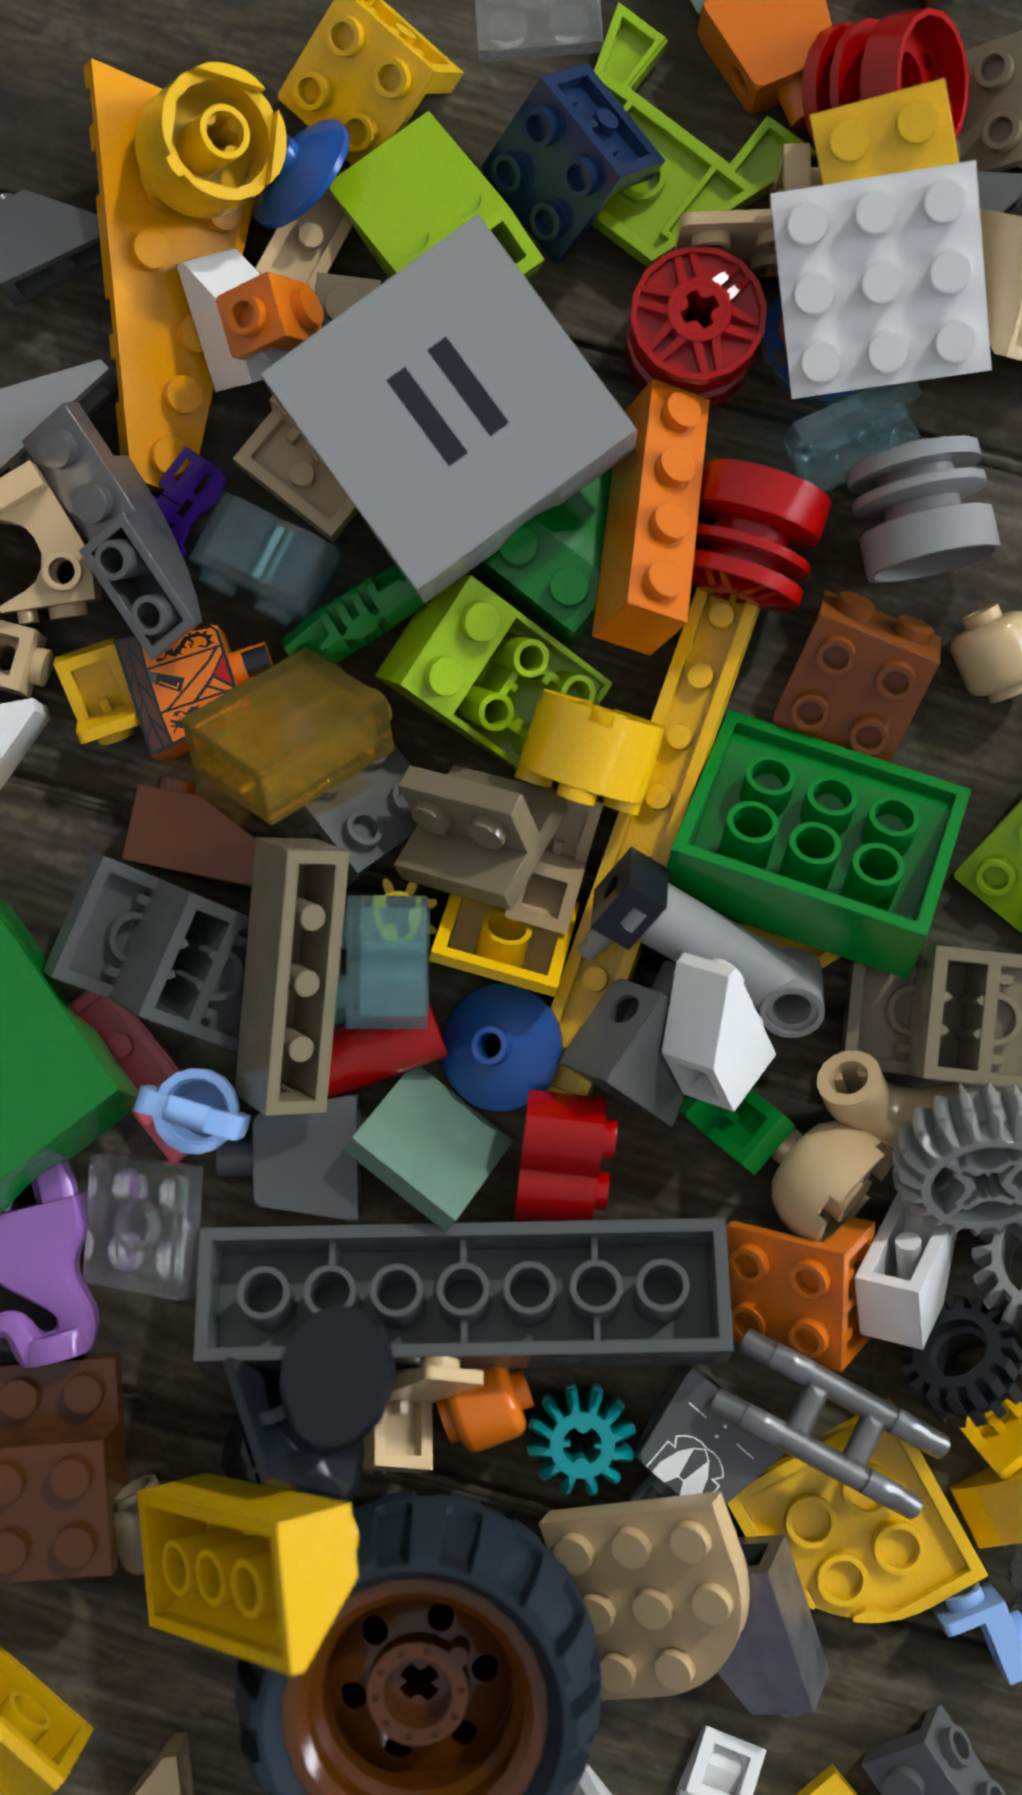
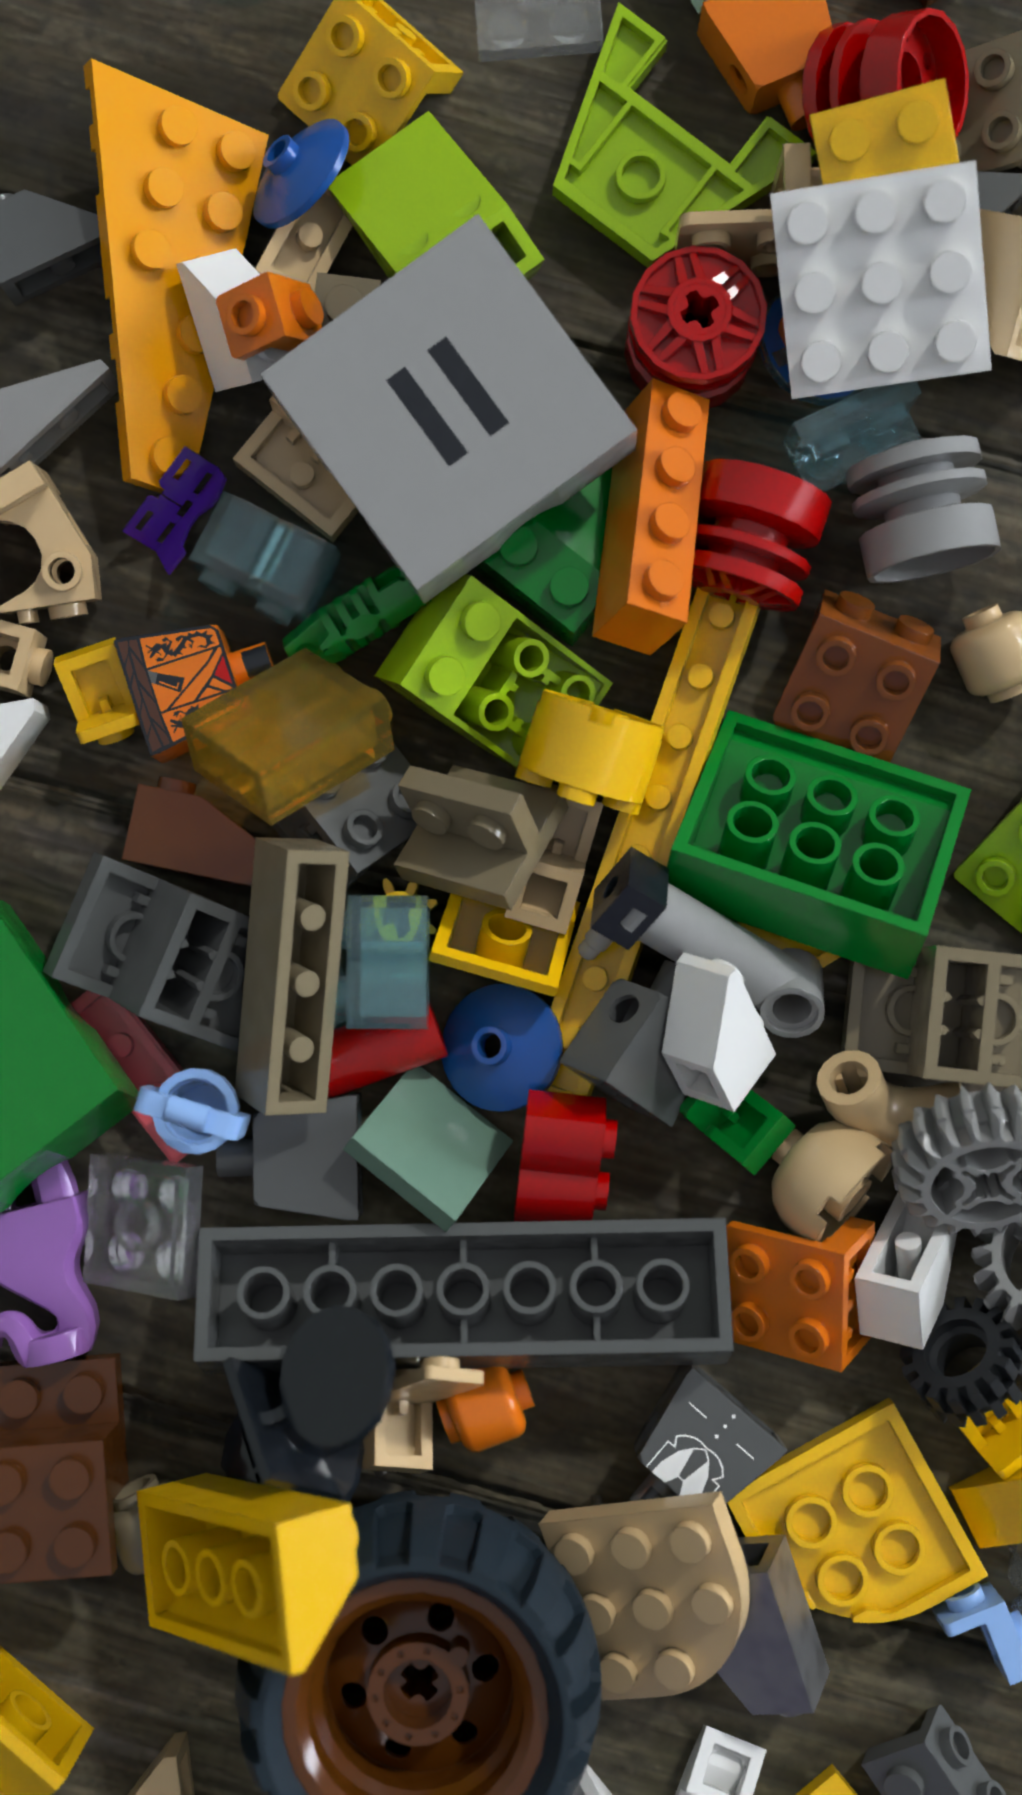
flat silver slope [21,402,203,660] -> none
yellow brick [135,62,287,219] -> none
dark blue bracket [481,63,666,262] -> none
teal gear [527,1382,636,1496] -> none
flat silver piece [709,1328,950,1519] -> none

